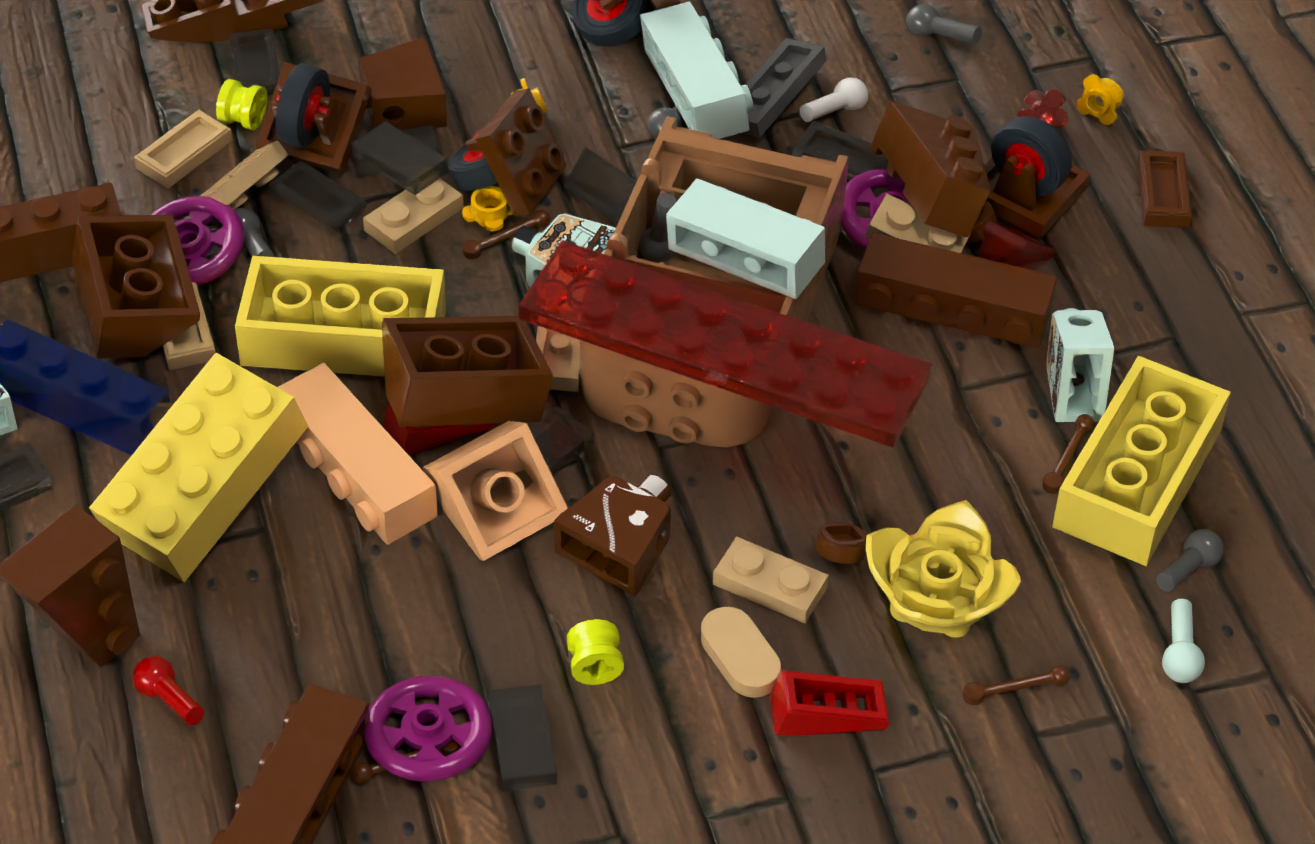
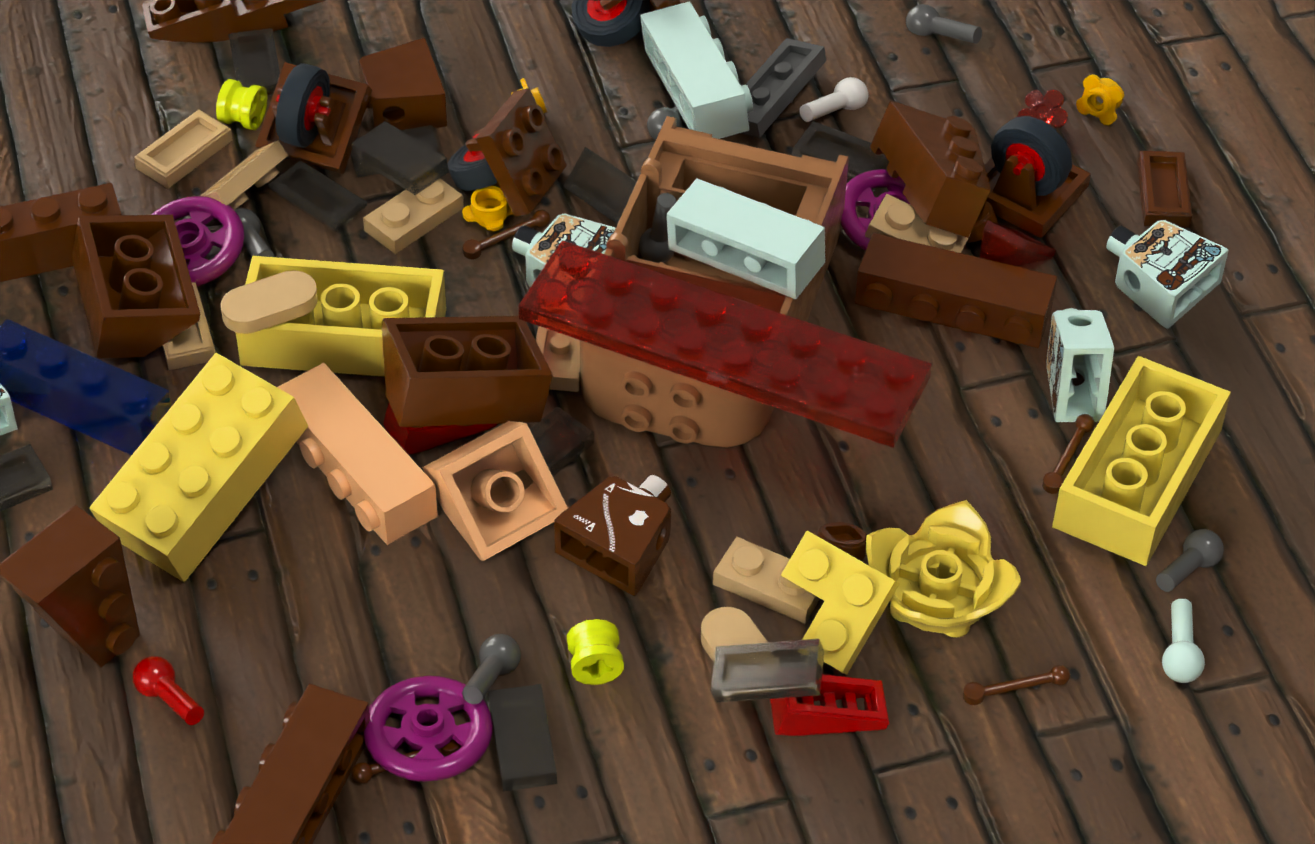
none -> tan tile [221,271,318,334]
none -> dark grey bar [462,634,521,704]
none -> clear smoke tile [710,639,824,703]
none -> light yellow plate [781,531,899,675]
none -> light aqua torso [1106,220,1229,329]

